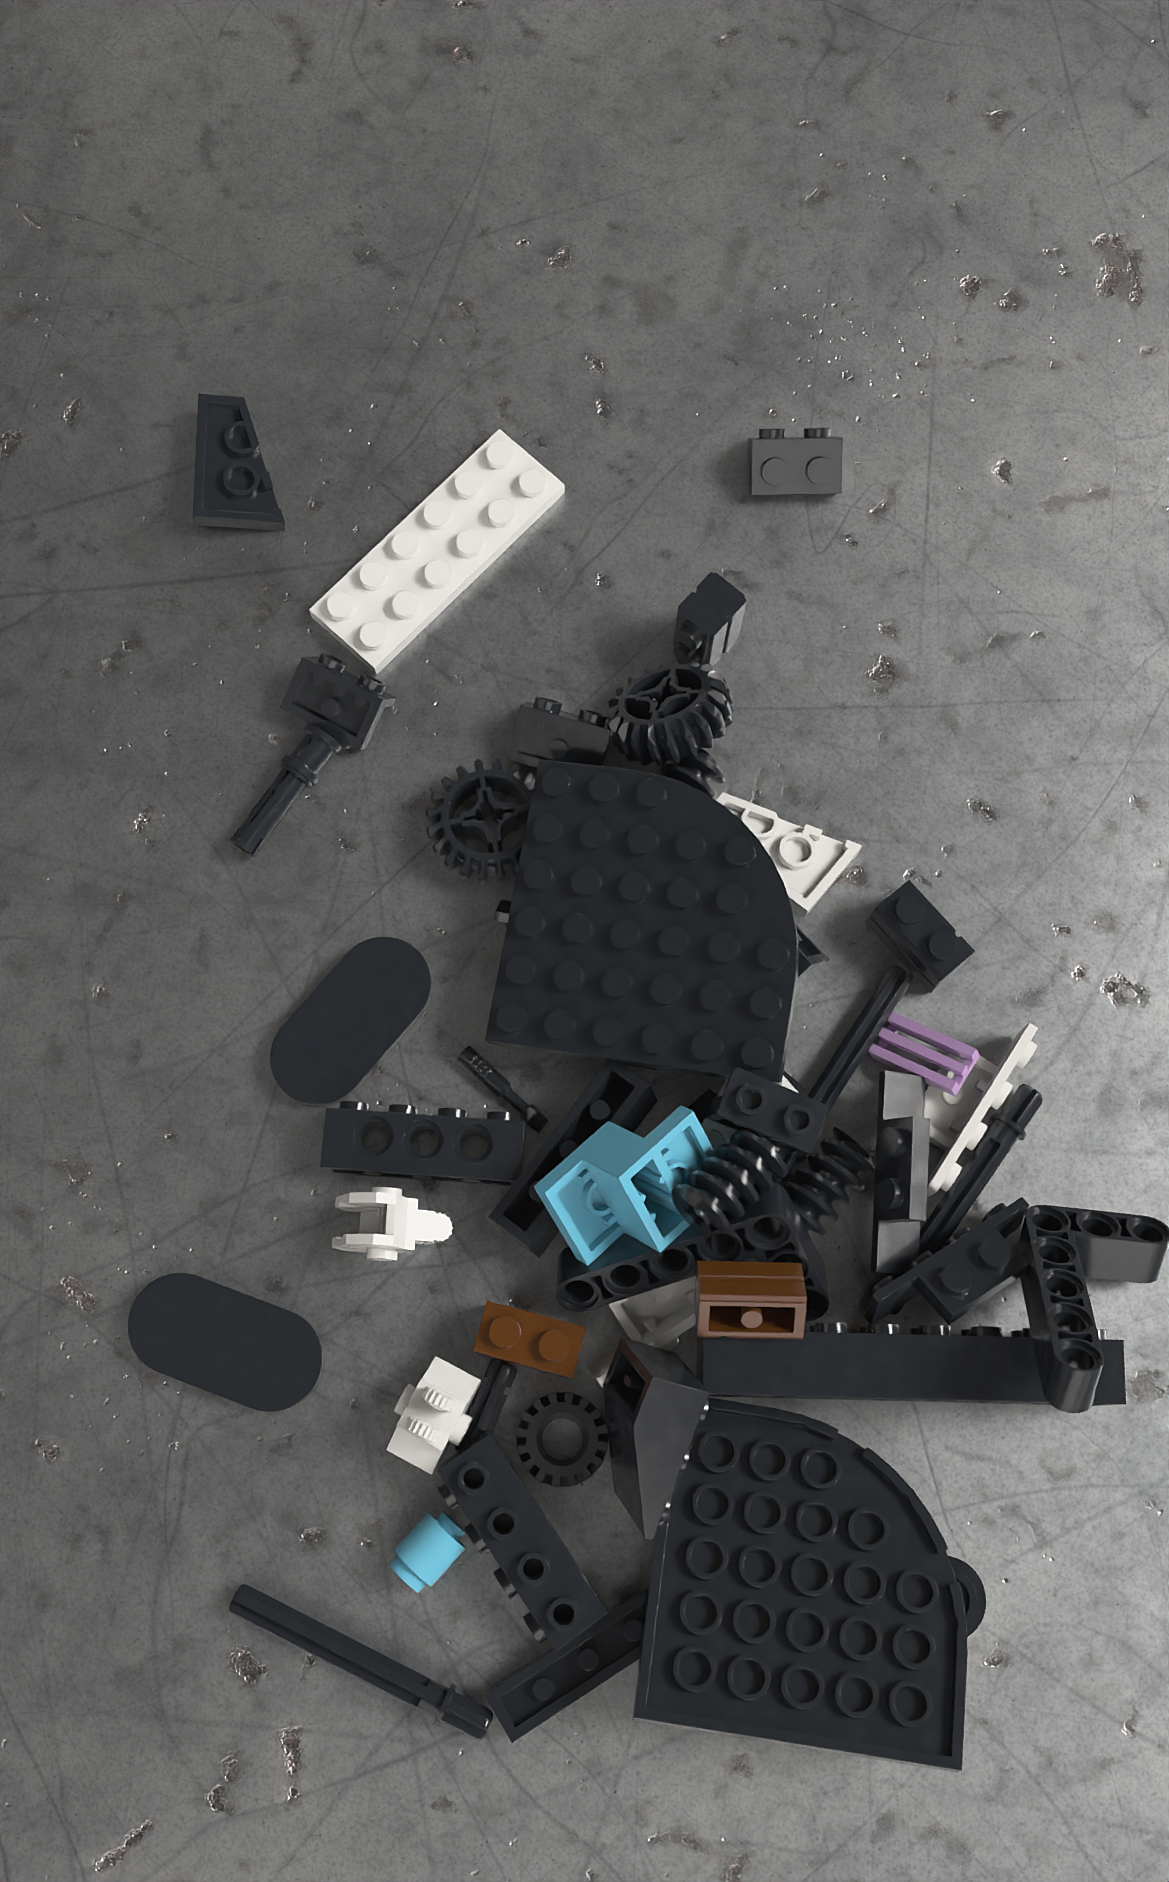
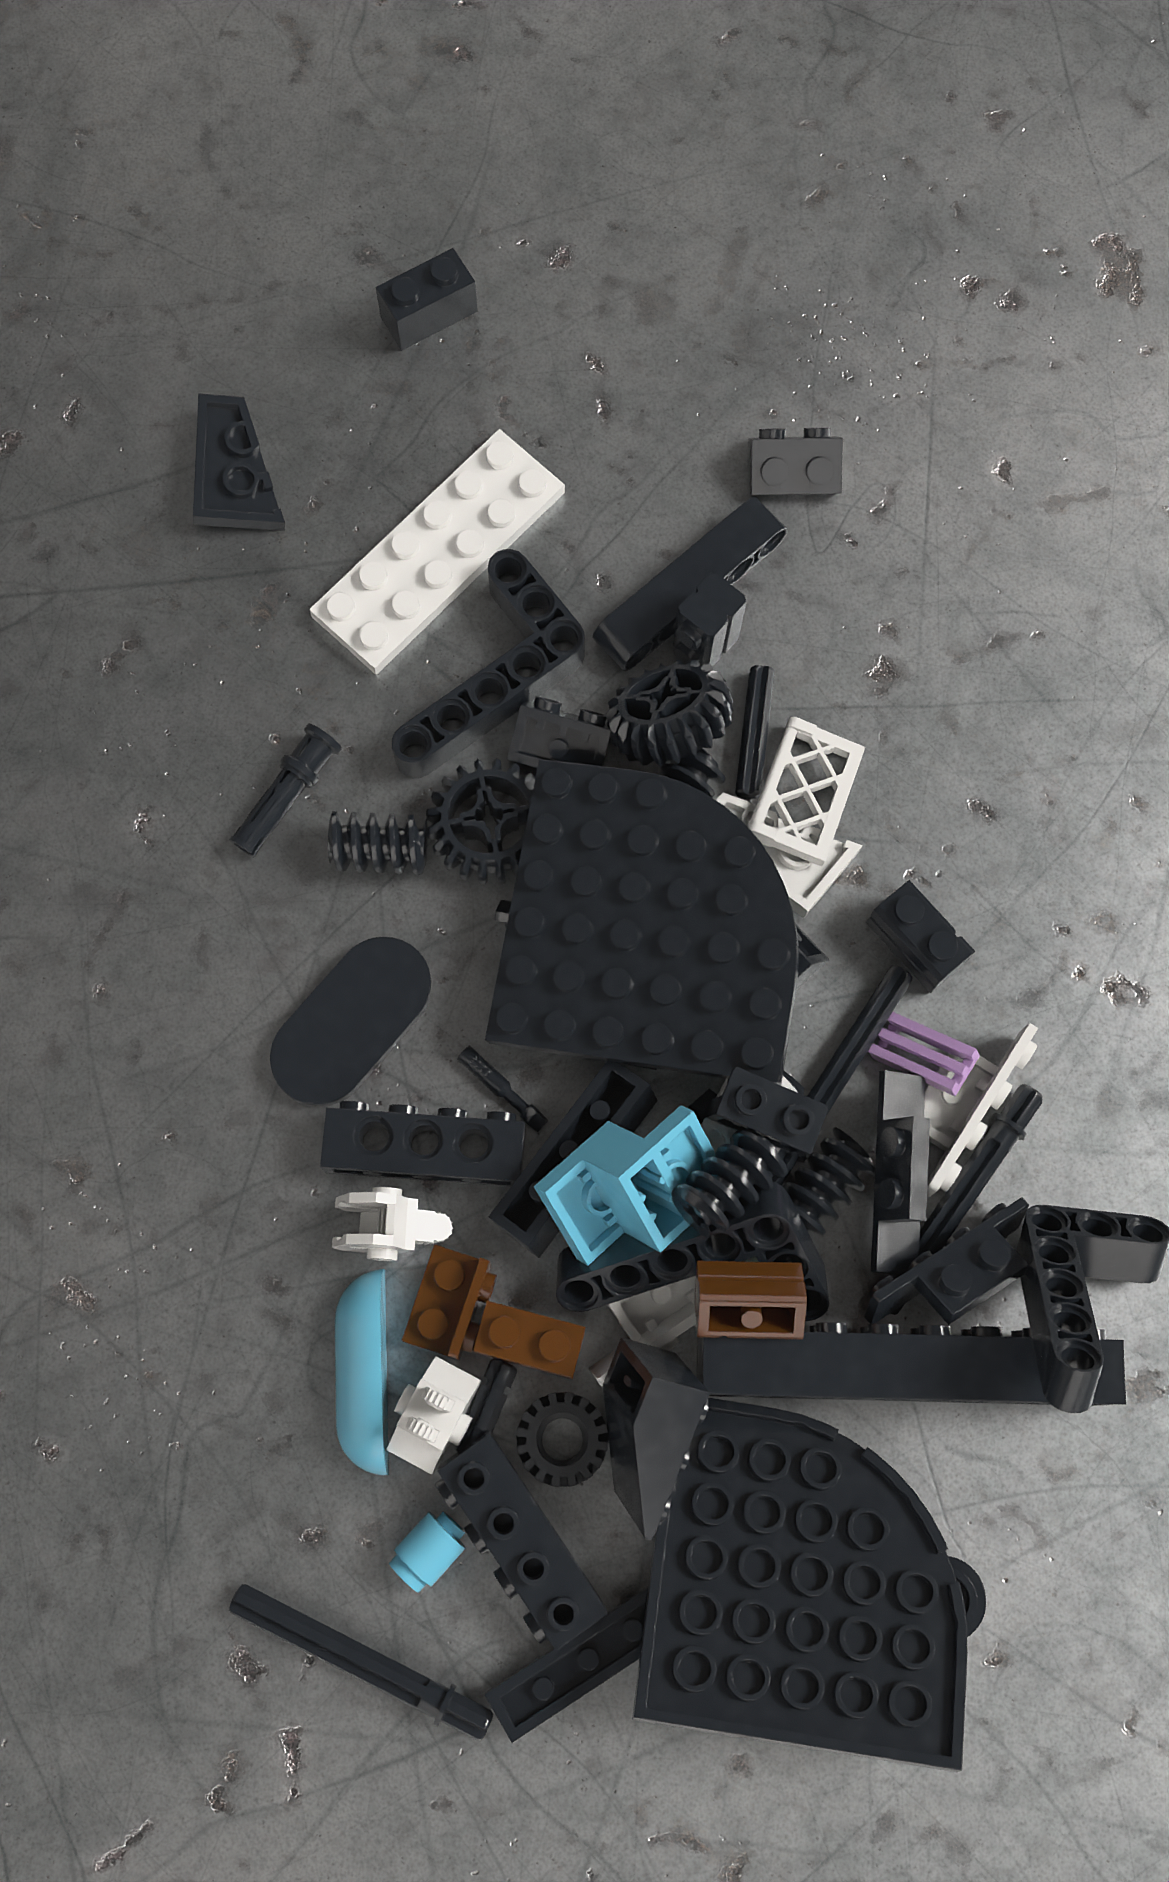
black tile [128,1273,325,1412] -> none
black bracket [280,652,396,750] -> none
none -> black piece [327,811,428,875]
none -> medium azure brick [335,1269,389,1475]
none -> black brick [375,248,478,351]
none -> black beam [392,549,585,778]
none -> reddish brown bracket [402,1244,497,1361]
none -> black beam [592,497,788,671]
none -> black axle [735,665,775,799]
none -> white window [748,717,865,867]

